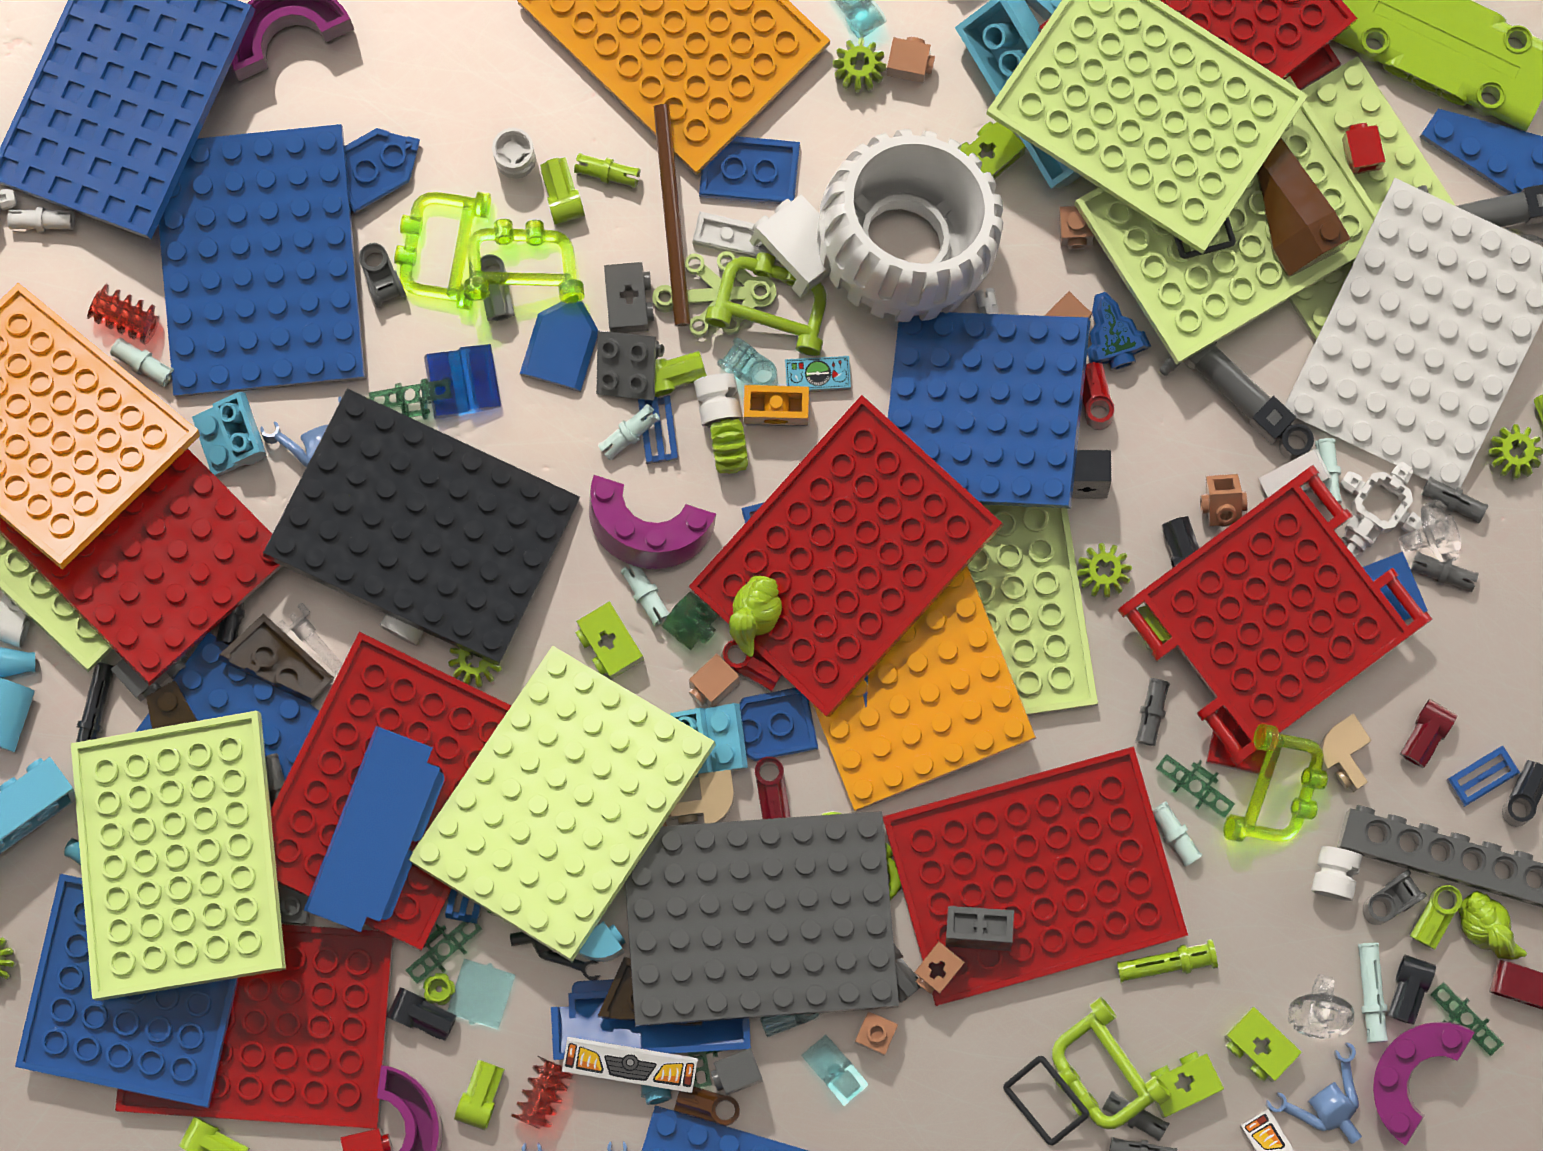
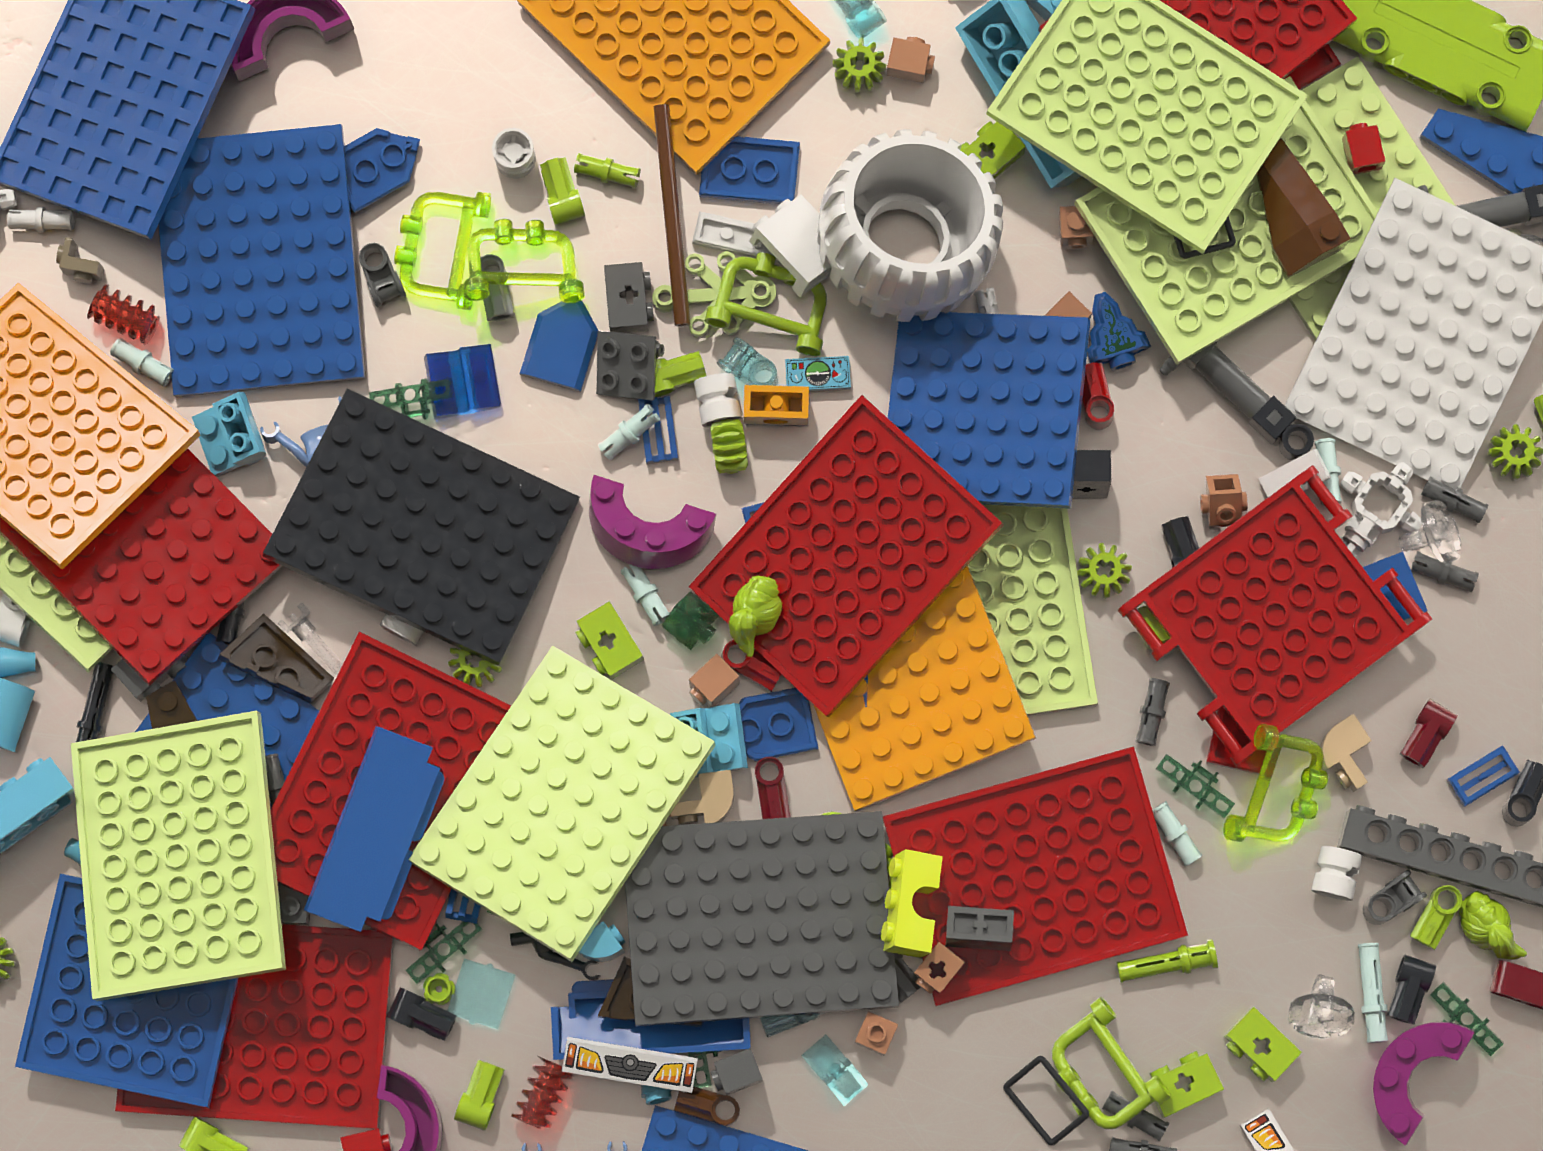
medium blue piece [1266,1043,1362,1144] -> none
none -> dark tan bracket [56,237,104,284]
none -> neon yellow arch [881,849,942,958]

